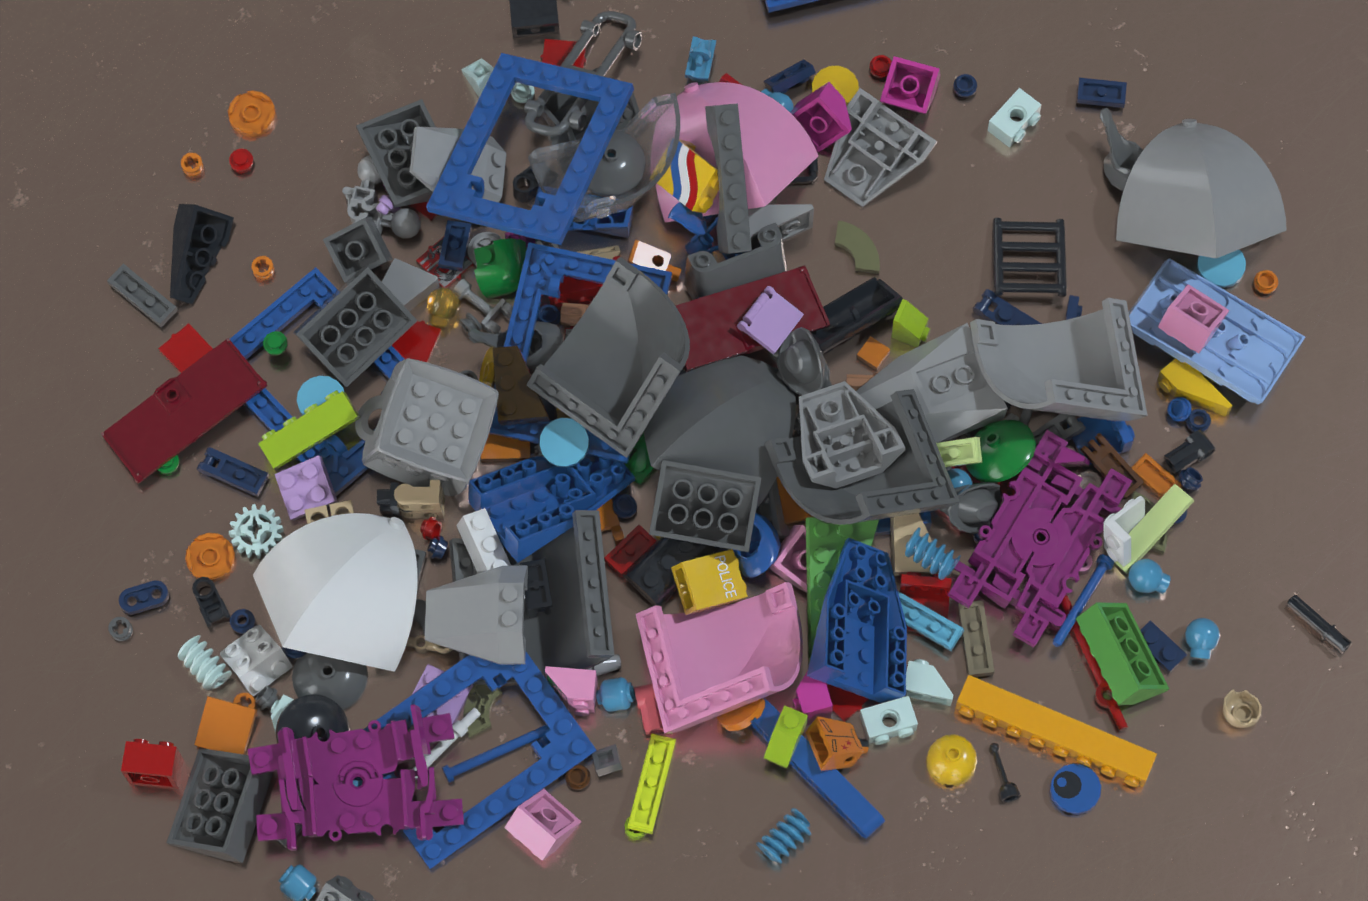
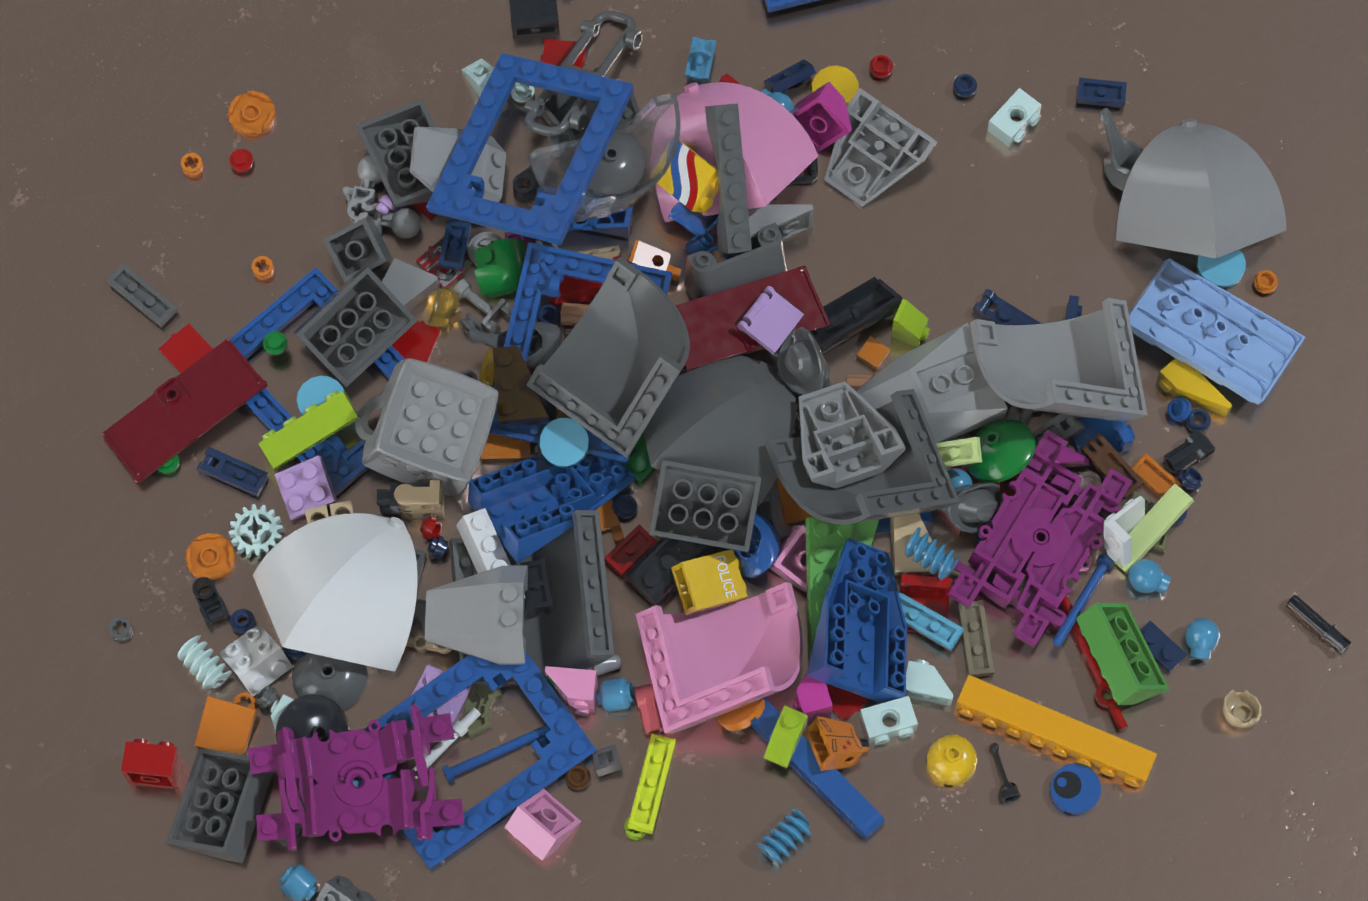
dark blue plate [119,580,169,615] -> none
black wedge [170,204,234,304] -> none
olive tile [835,220,880,274] -> none
dark pink slope [880,56,940,114] -> none
black bar [993,218,1067,297] -> none
bright pink slope [1158,284,1230,353] -> none

